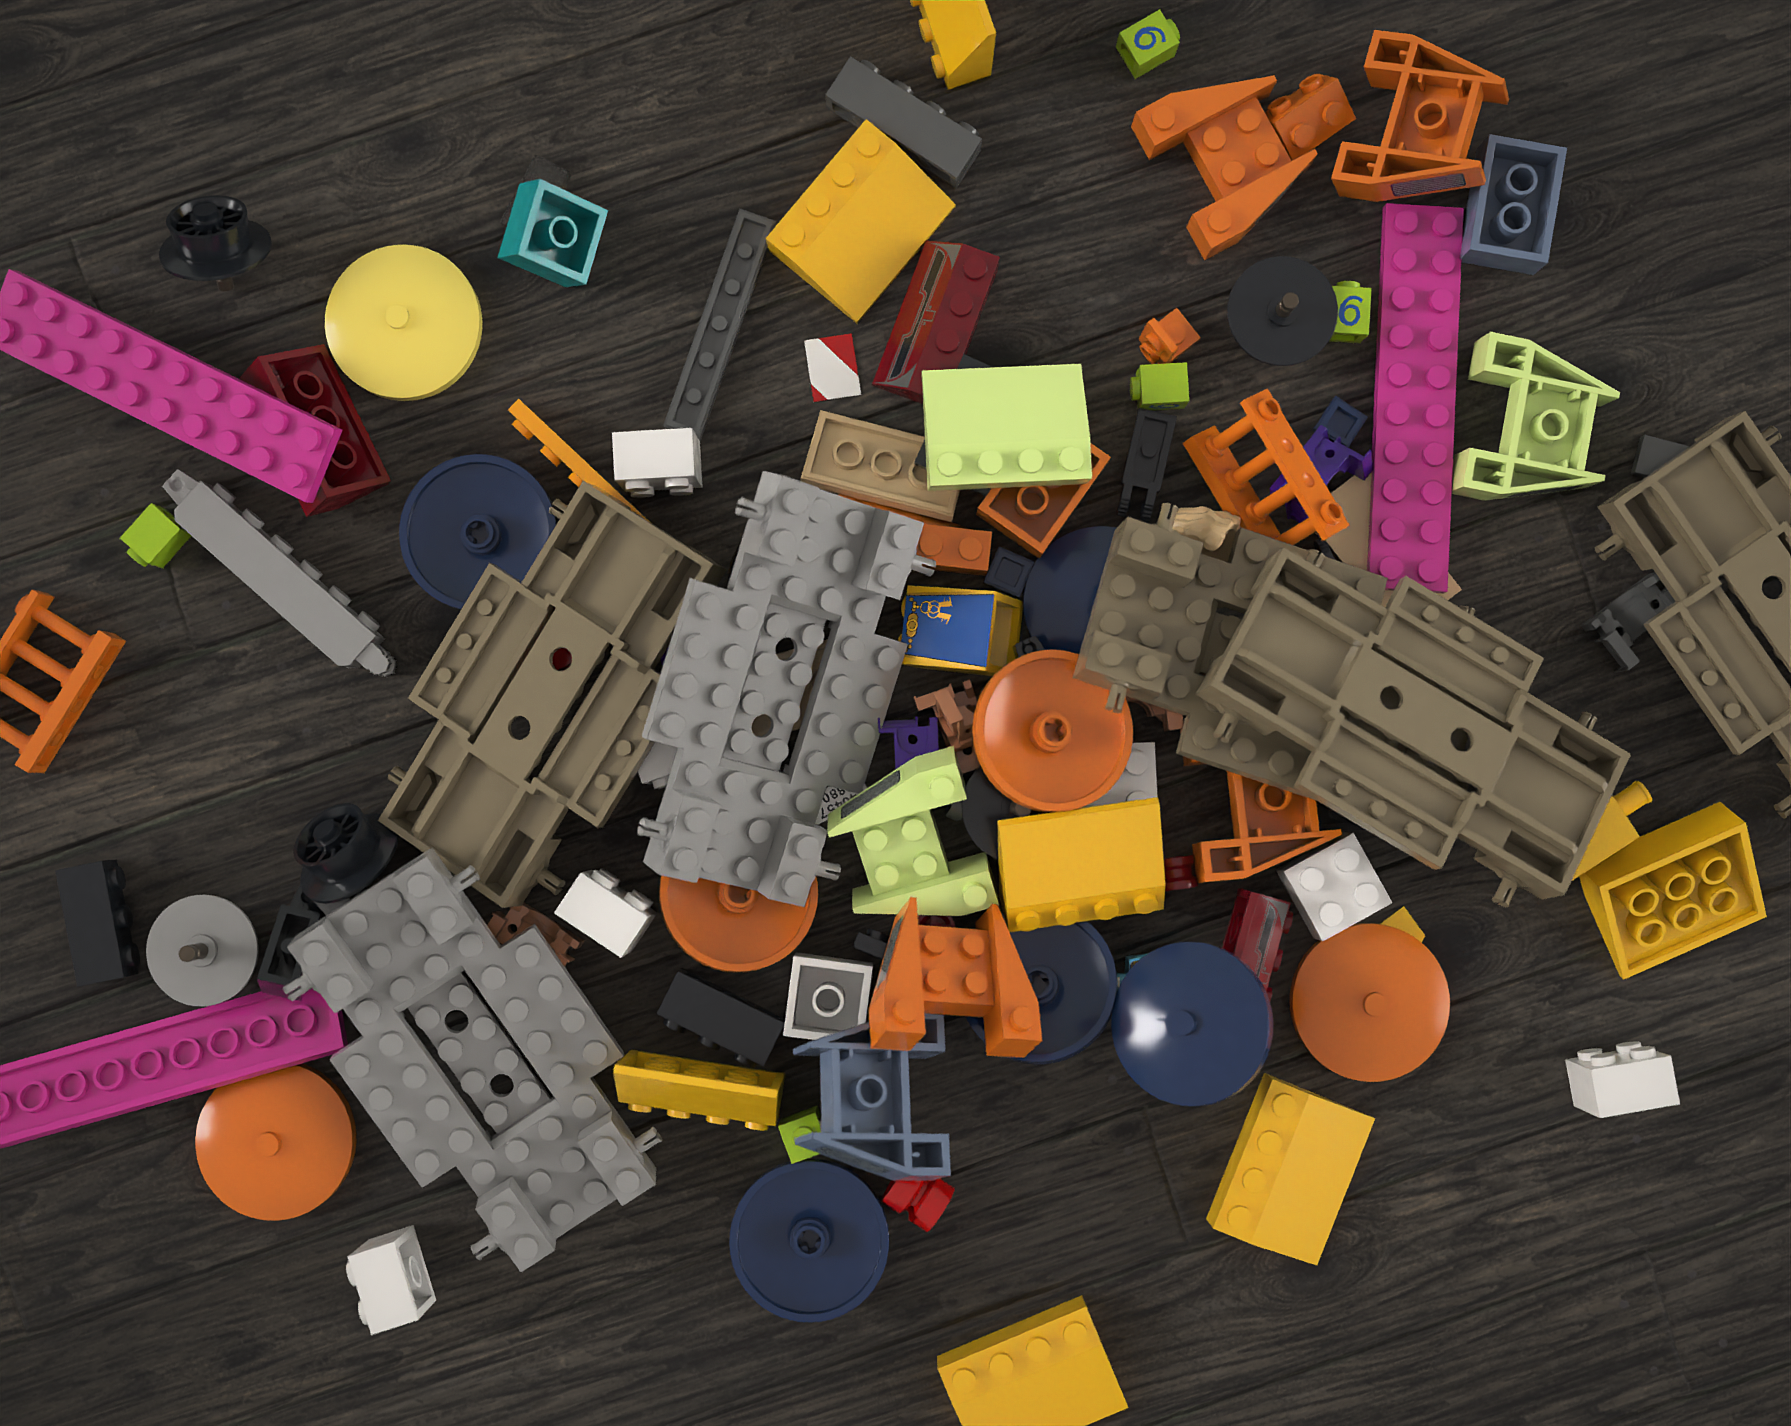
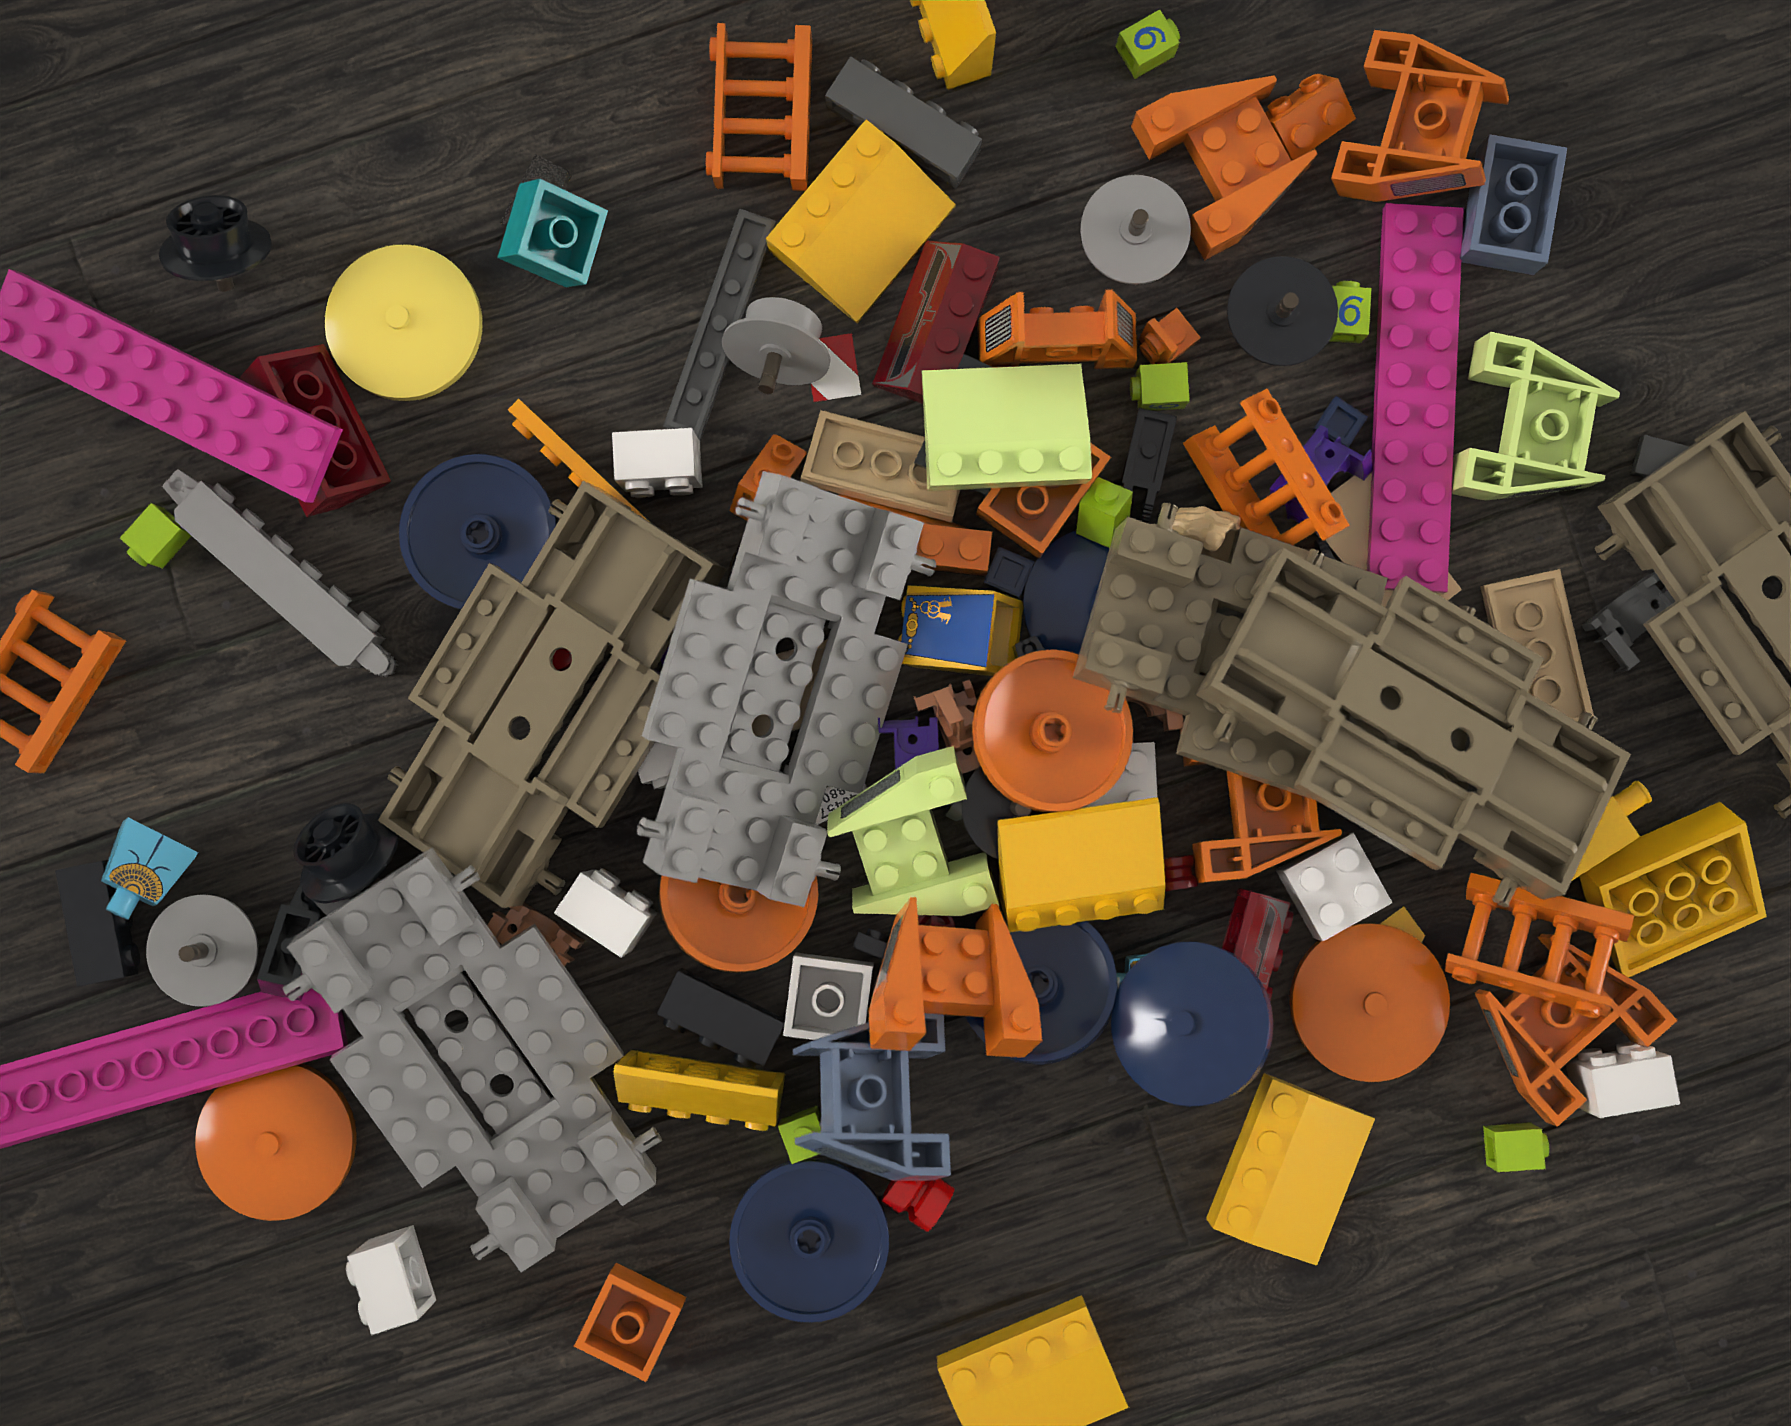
none -> medium azure torso [101,817,198,920]
none -> orange brick [574,1263,686,1382]
none -> orange fence [706,23,812,191]
none -> light grey piece [722,297,830,394]
none -> orange bracket [729,434,806,521]
none -> orange wedge [977,290,1137,369]
none -> lime brick [1076,477,1133,548]
none -> light grey piece [1080,175,1191,285]
none -> orange fence [1445,873,1634,1018]
none -> orange wedge [1475,934,1678,1127]
none -> tan tile [1480,569,1594,722]
none -> lime brick [1483,1123,1549,1172]

